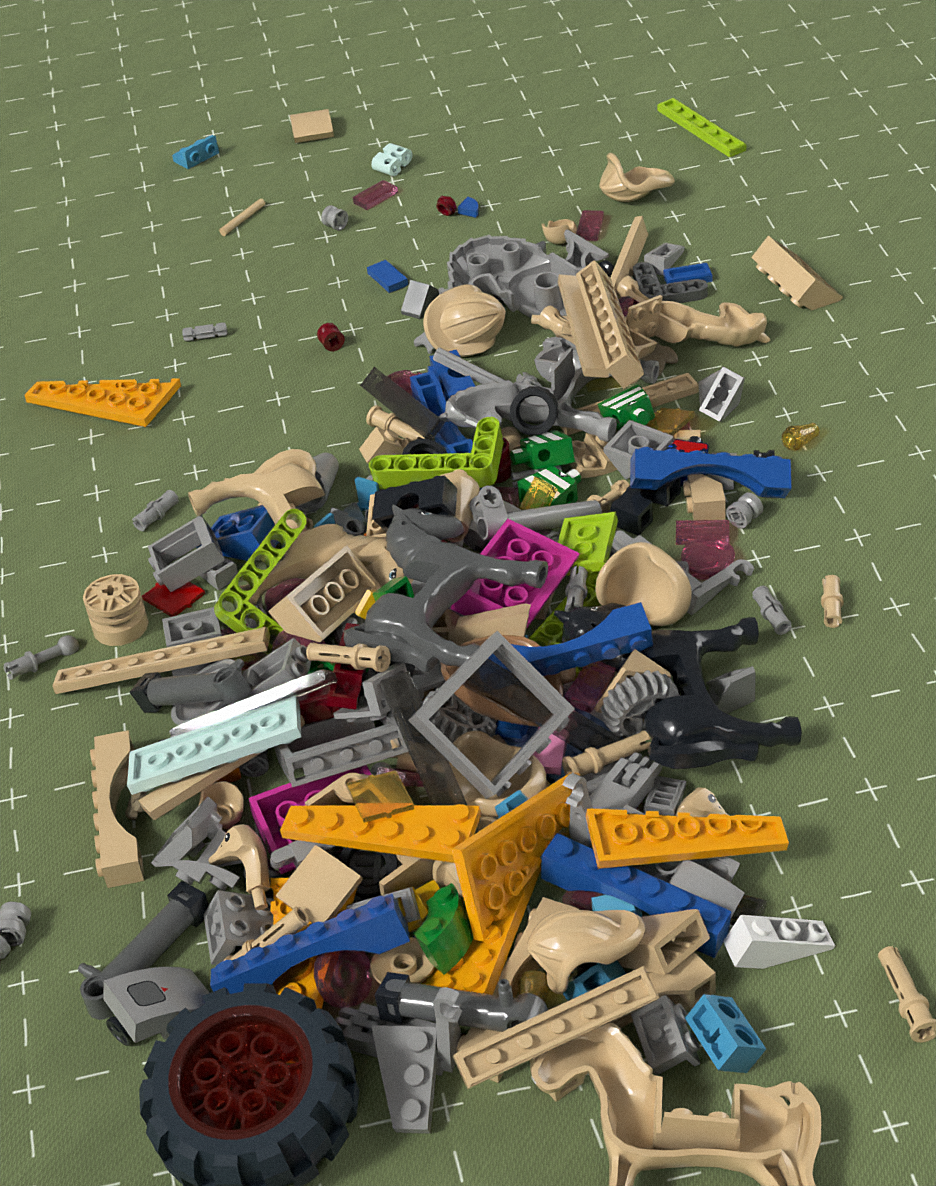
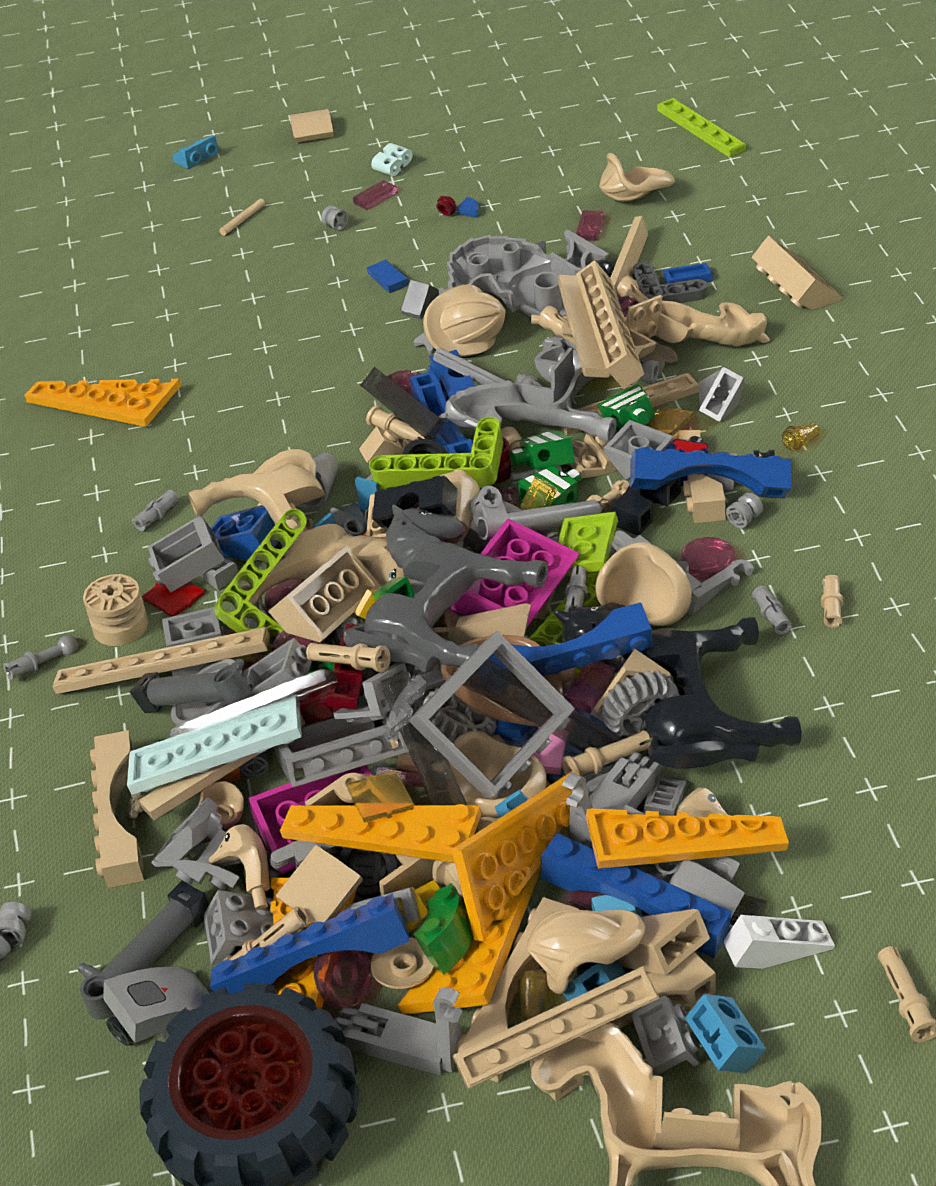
light grey axle [182,322,227,341] -> none
dark red wheel [317,323,345,352] -> none
light grey wing [371,1025,438,1134] -> none
dark grey piece [374,972,548,1032] -> none
black tyre [510,386,559,435] -> none
tan hair [542,219,577,244] -> none
light grey slope [644,243,684,275] -> none
clear pink tile [676,520,729,545] -> none
light grey slope [706,666,755,714] -> none
none -> clear slope [384,674,427,740]

